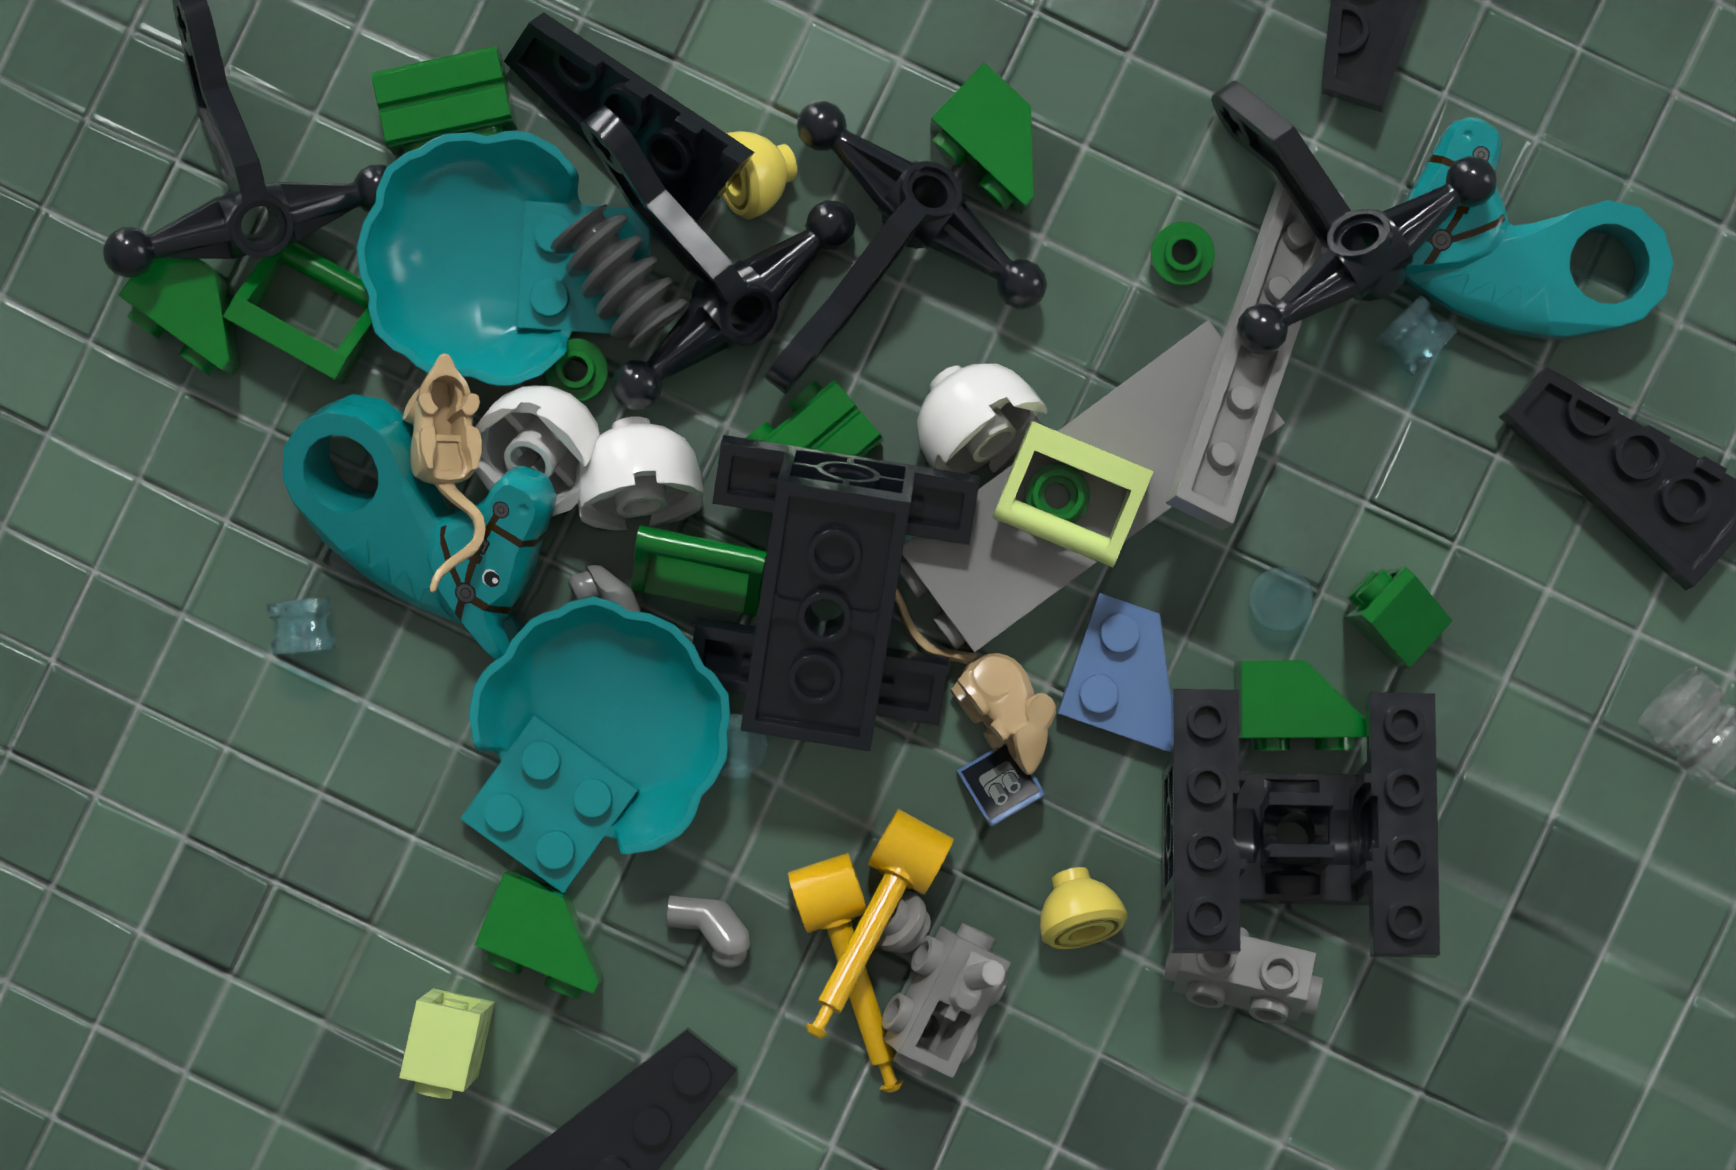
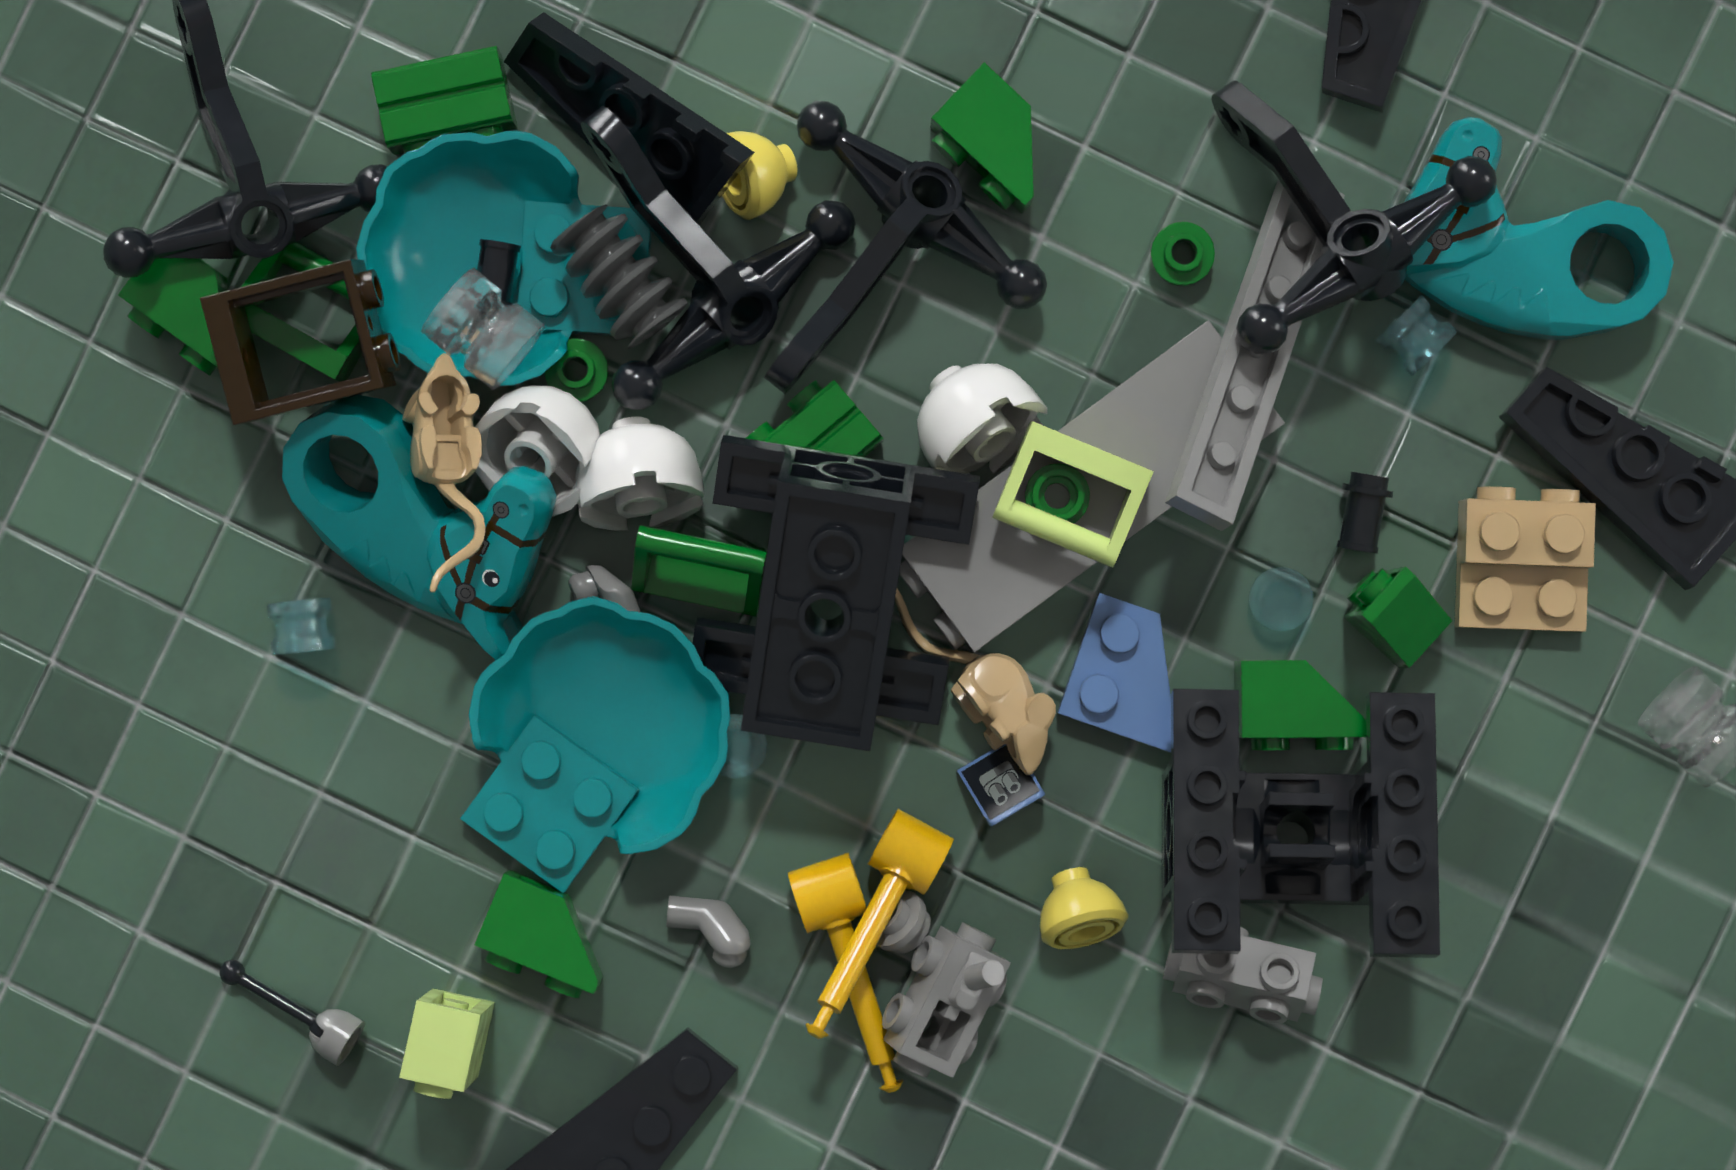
none -> dark brown window [200,259,401,425]
none -> hinge [219,960,365,1066]
none -> clear wheel [421,268,545,391]
none -> black pin [465,239,521,322]
none -> black pin [1337,472,1393,554]
none -> tan plate [1455,487,1596,632]

